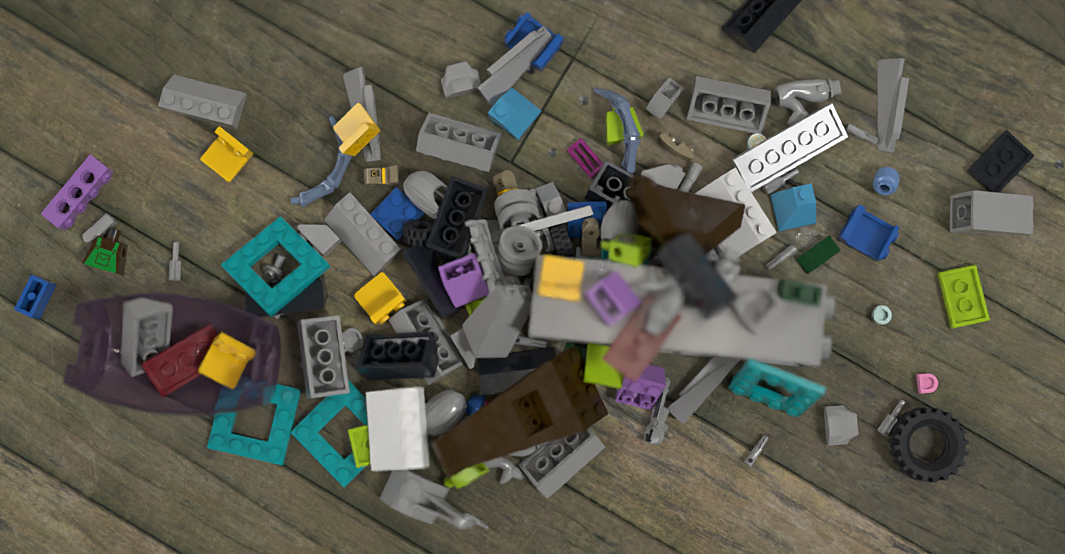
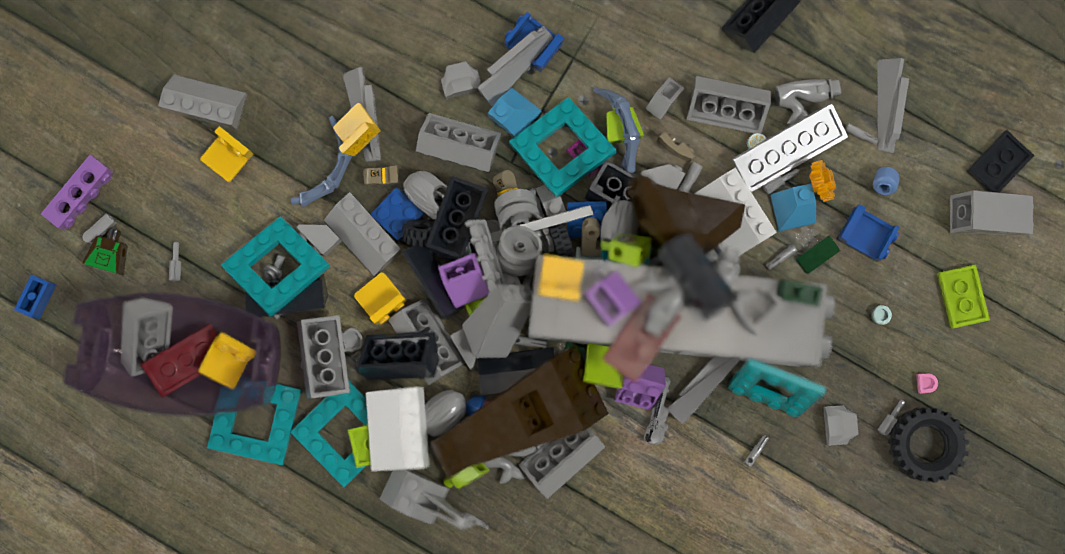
none -> teal plate [509,97,616,198]
none -> light orange gear [809,160,836,202]

